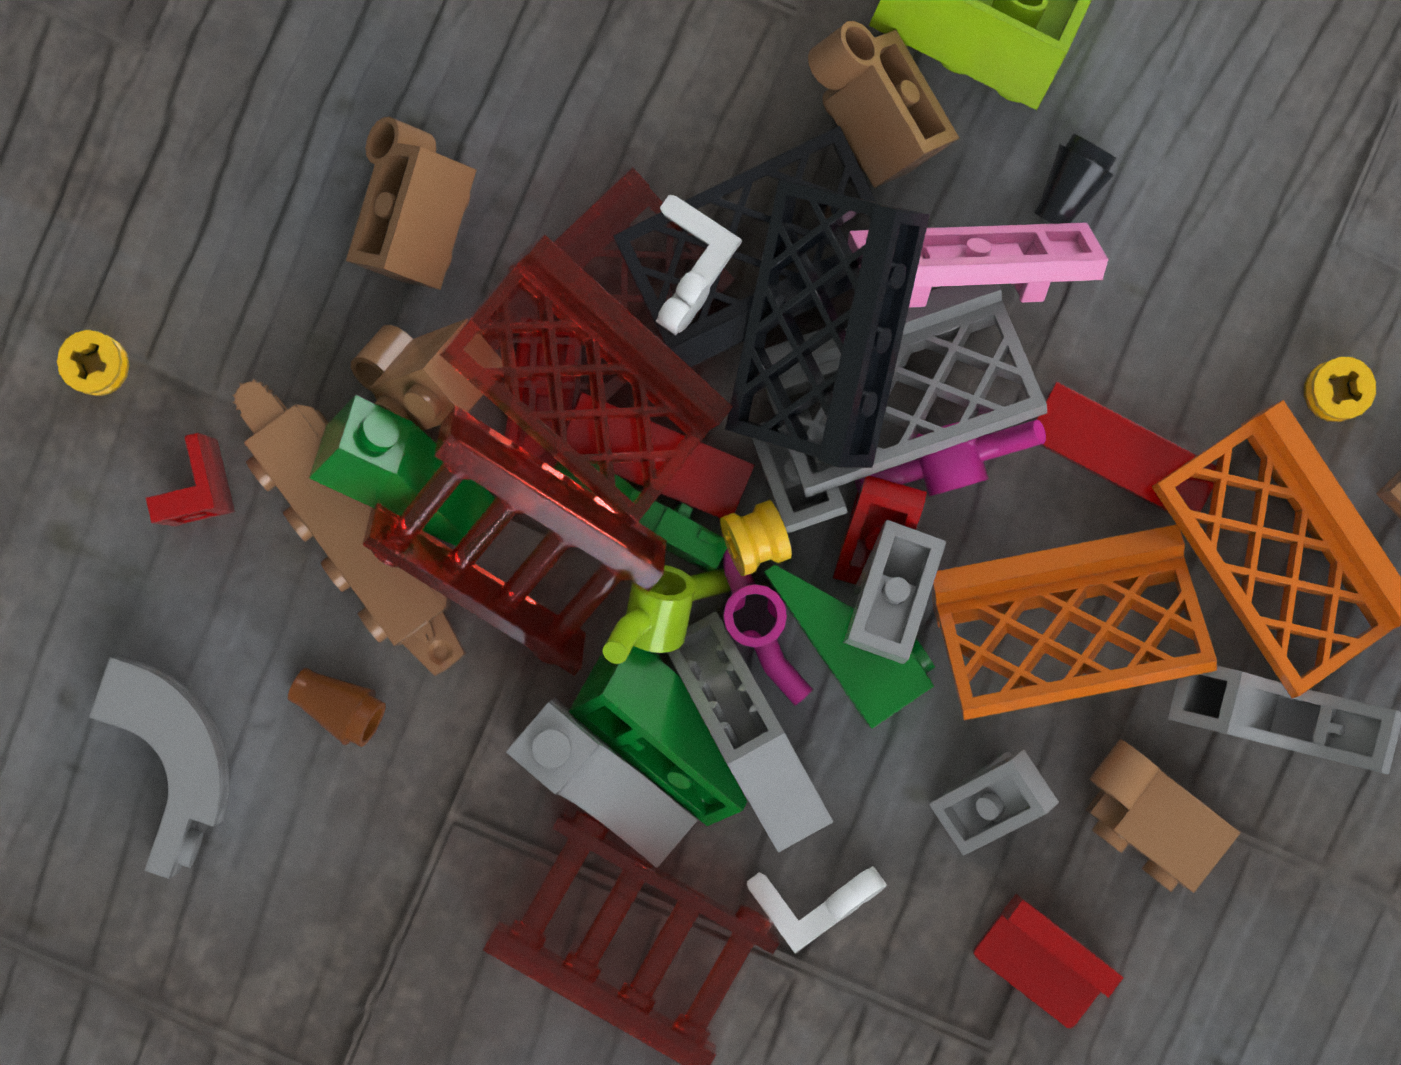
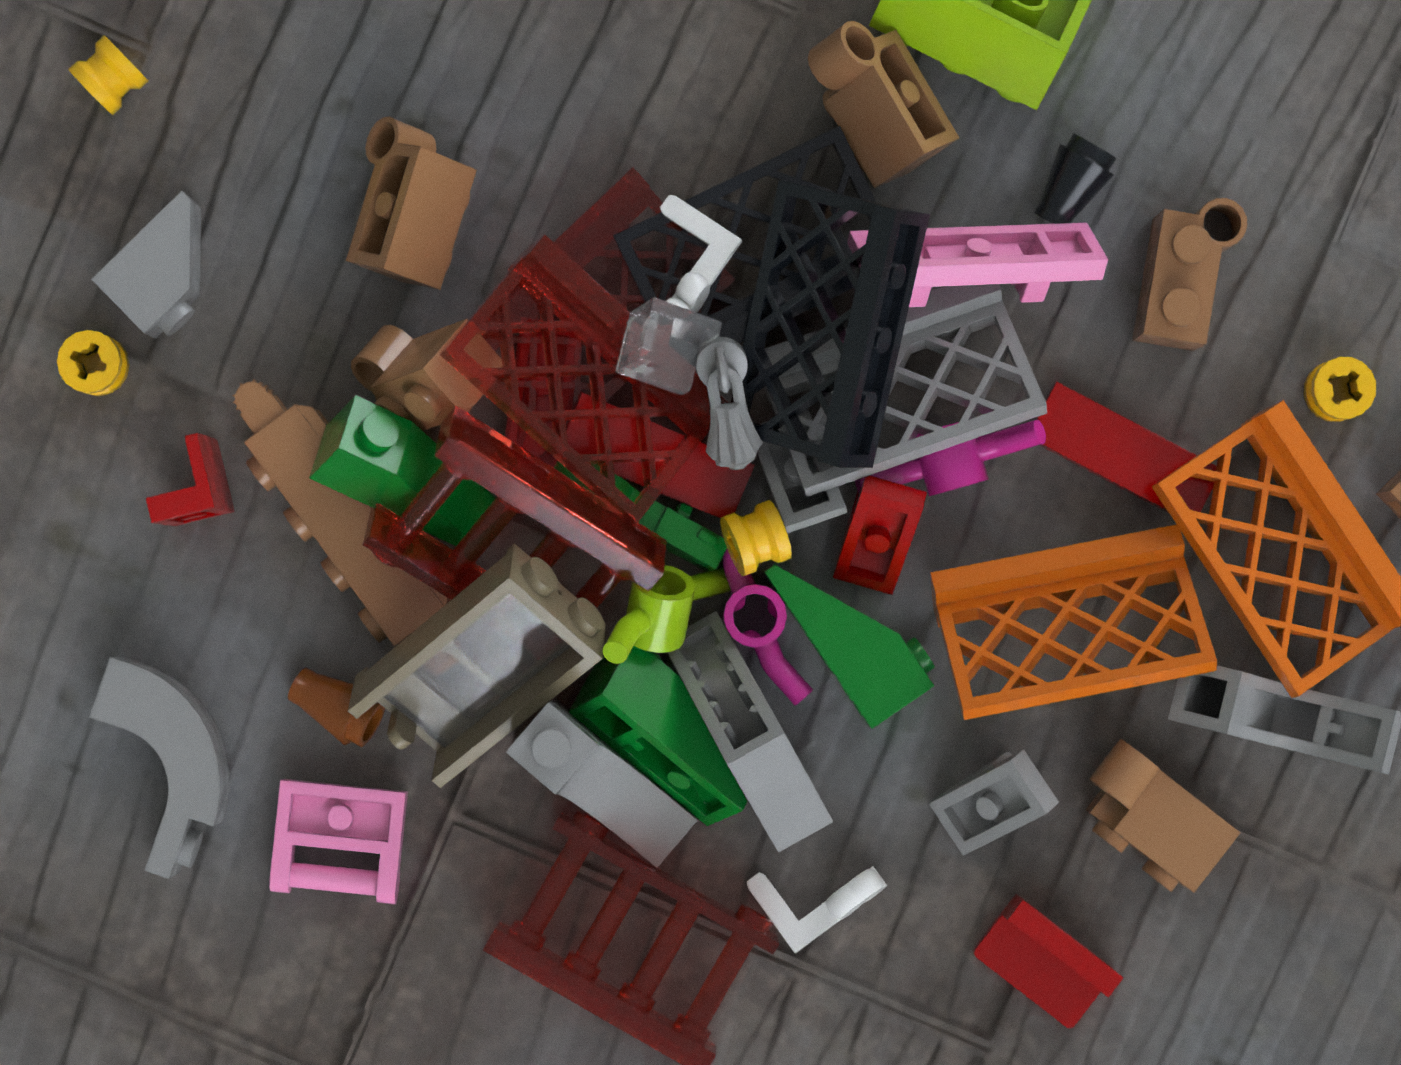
light grey slope [843,520,947,664] -> none
none -> yellow wheel [68,35,149,115]
none -> light grey slope [91,191,201,339]
none -> bright pink plate [269,779,408,904]
none -> door [348,543,606,788]
none -> clear panel [615,297,722,395]
none -> light grey piece [696,337,763,470]
none -> medium nougat hinge [1132,198,1247,351]

